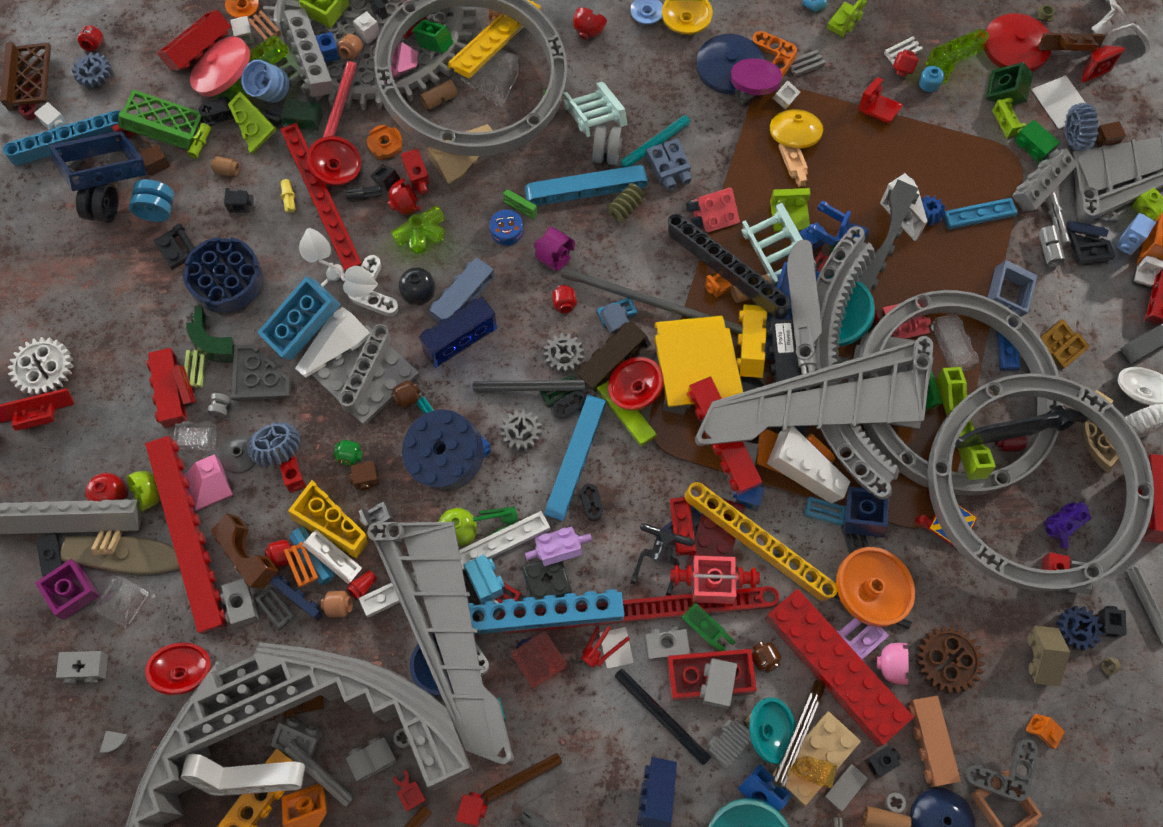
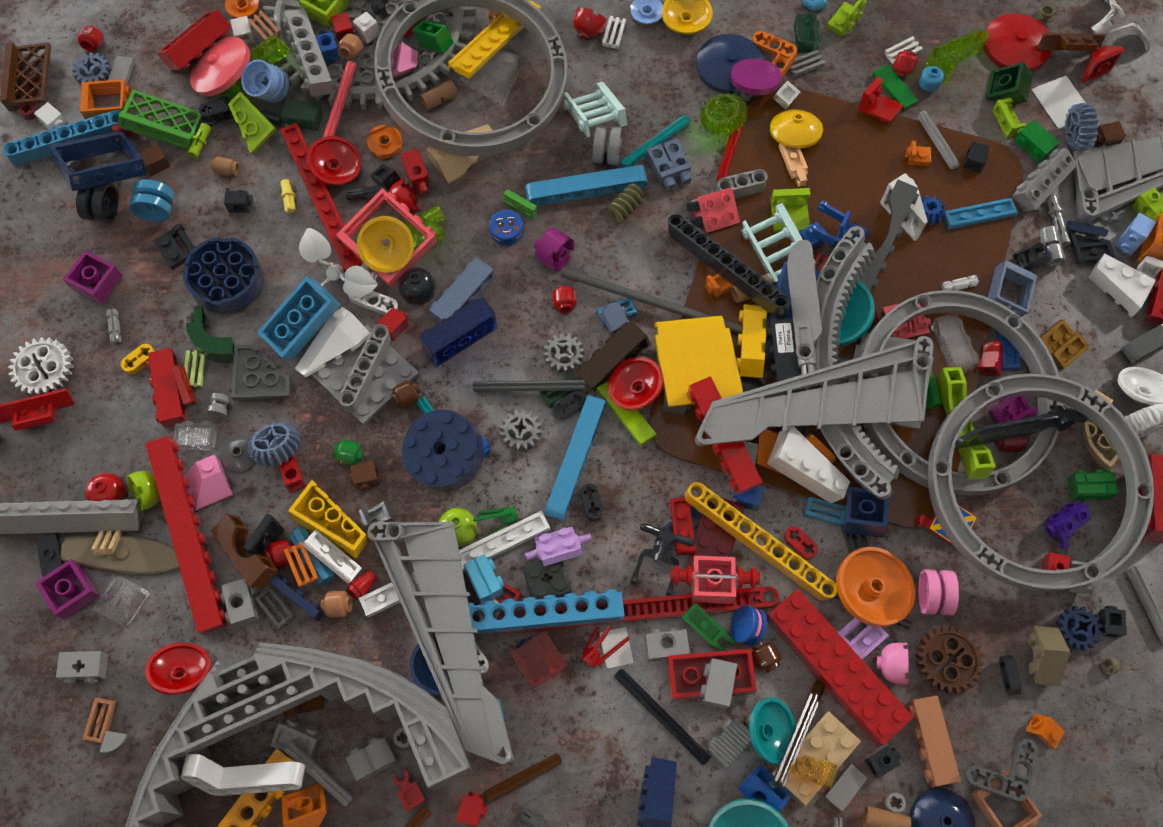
none -> magenta brick [63,250,123,305]
none -> orange window [80,79,132,119]
none -> nougat tile [82,697,117,744]
none -> light grey axle [107,308,122,344]
none -> light grey tile [108,56,135,84]
none -> yellow beam [121,344,155,375]
none -> black plate [244,513,284,556]
none -> red brick [331,12,354,41]
none -> coral window [336,188,437,288]
none -> yellow dish [357,216,414,273]
none -> red brick [377,307,409,341]
none -> white tile [602,16,626,49]
none -> clear neon green gear [700,92,747,137]
none -> red axle [716,108,747,182]
none -> light grey beam [716,169,768,198]
none -> blue head [730,605,767,646]
none -> red beam [784,526,818,560]
none -> clear green brick [793,14,822,53]
none -> green tile [872,64,918,111]
none -> orange bracket [905,141,931,166]
none -> light grey axle [917,110,960,170]
none -> bright pink wheel [918,569,959,616]
none -> white axle [941,275,979,290]
none -> black brick [963,141,990,173]
none -> red leg [978,340,1003,376]
none -> magenta bracket [988,396,1038,424]
none -> black beam [999,655,1021,696]
none -> black piece [1012,243,1052,271]
none -> green brick [1068,469,1118,500]
none -> white wedge [1088,253,1156,318]

